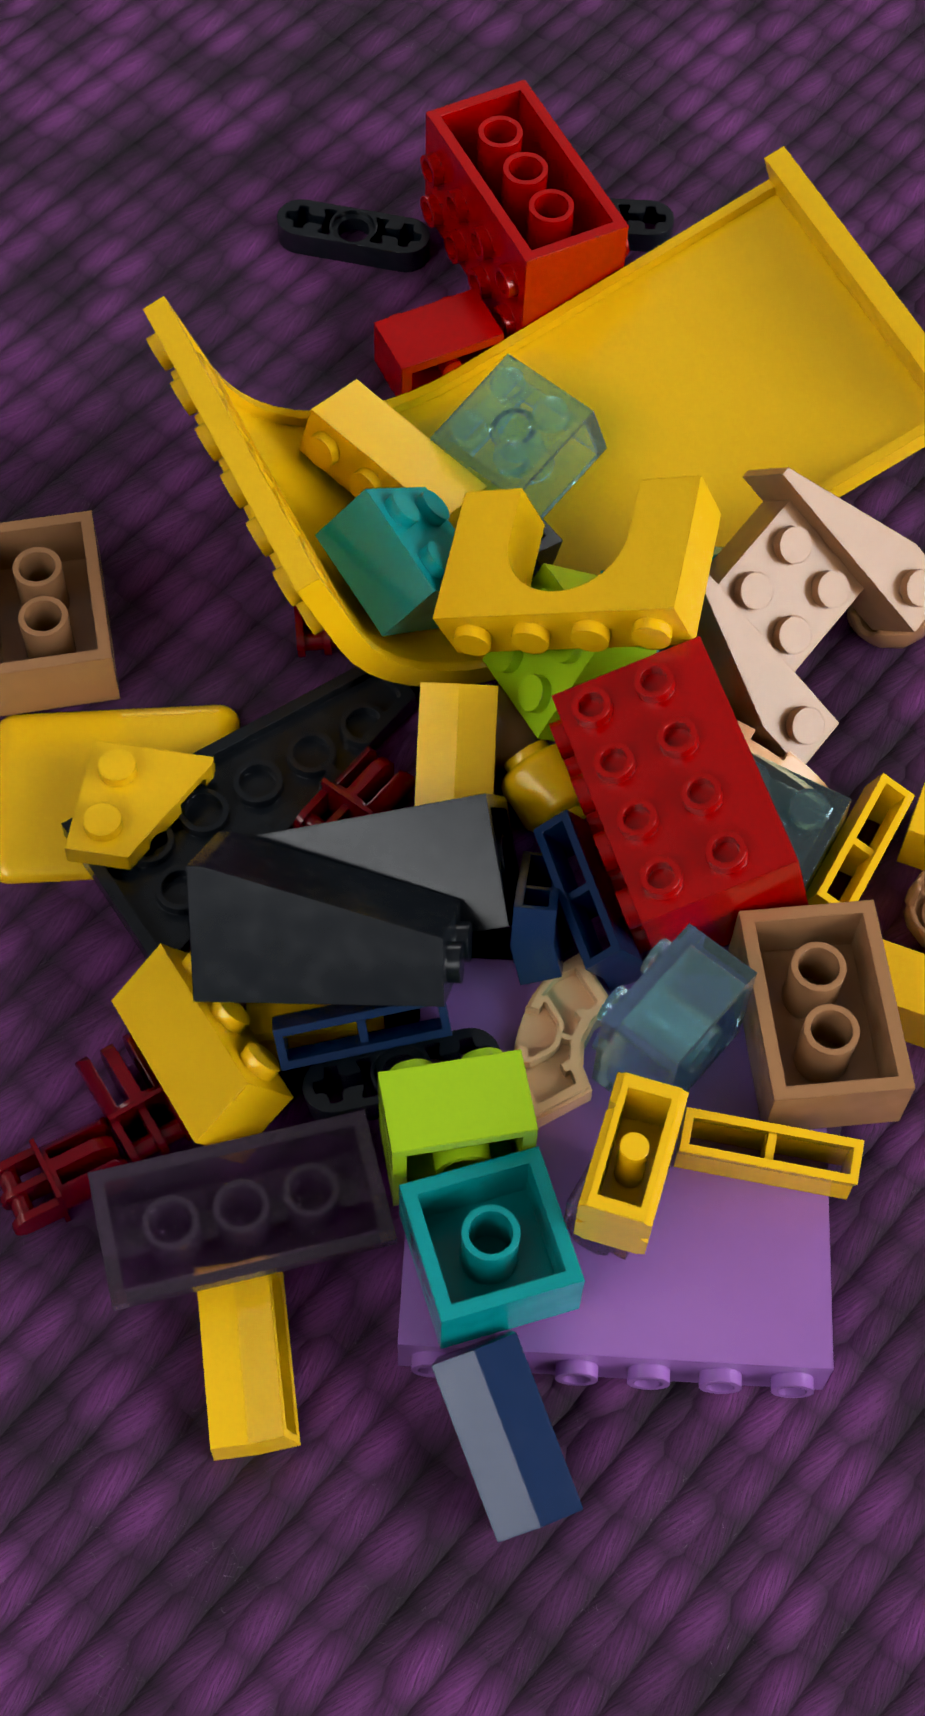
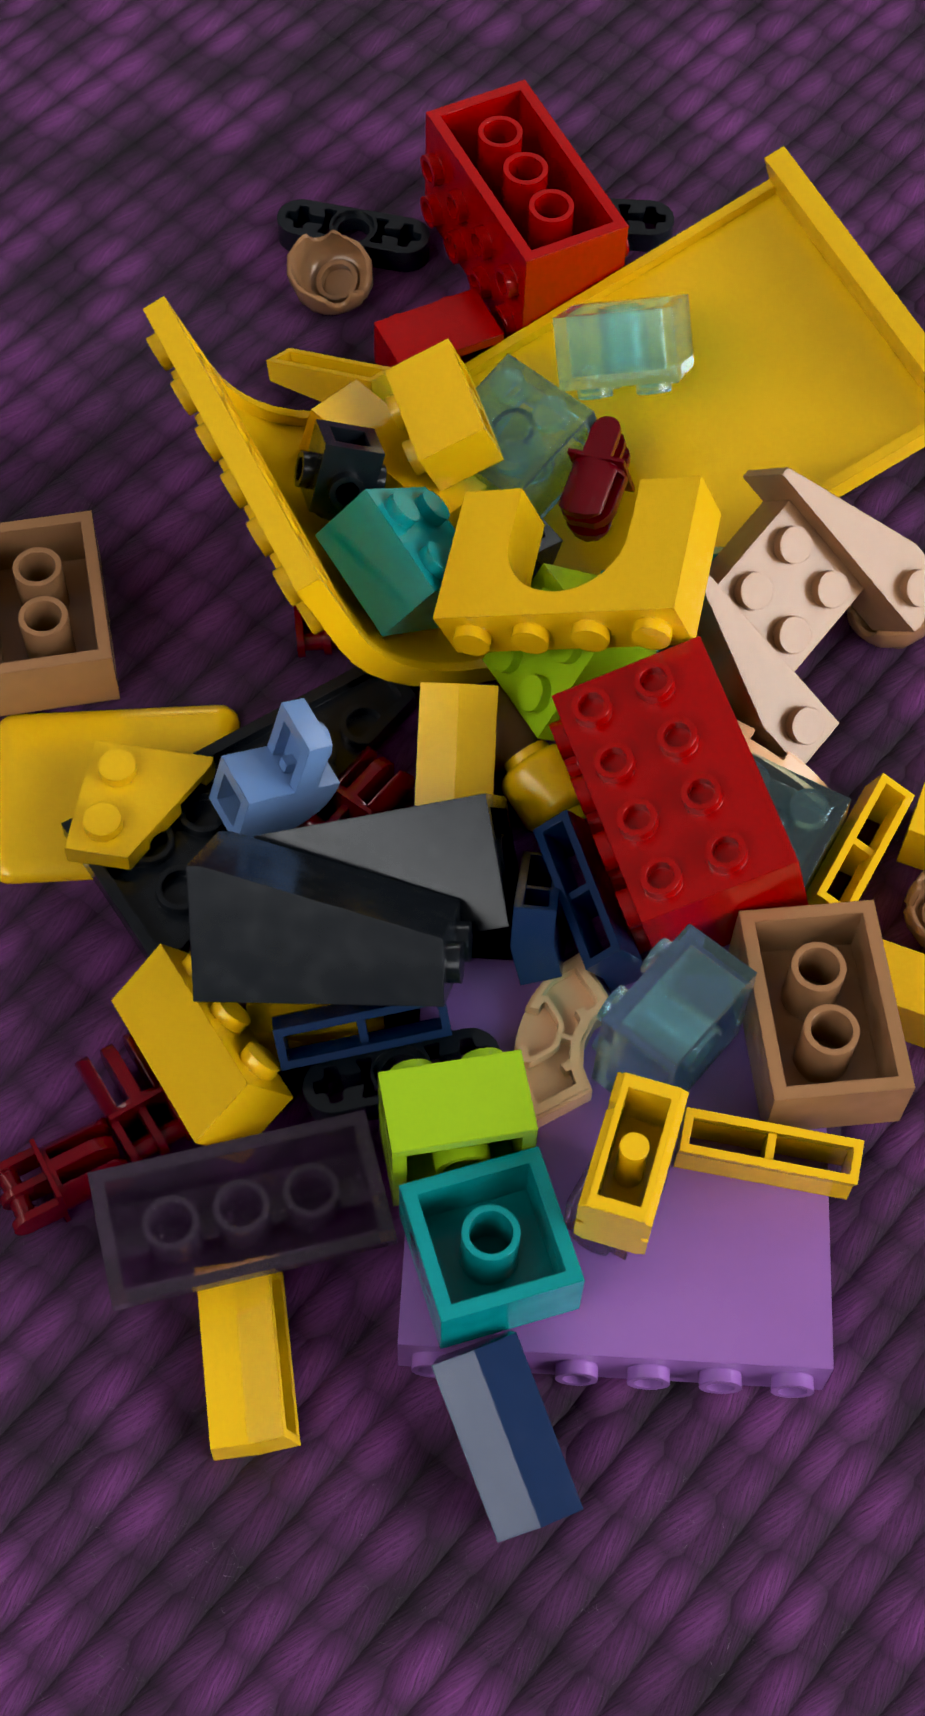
none -> medium blue brick [209,698,340,838]
none -> yellow piece [266,348,393,403]
none -> medium nougat hair [287,230,373,315]
none -> black brick [294,419,387,521]
none -> yellow brick [385,338,504,492]
none -> clear light blue brick [553,294,694,400]
none -> dark red arm [559,416,635,542]

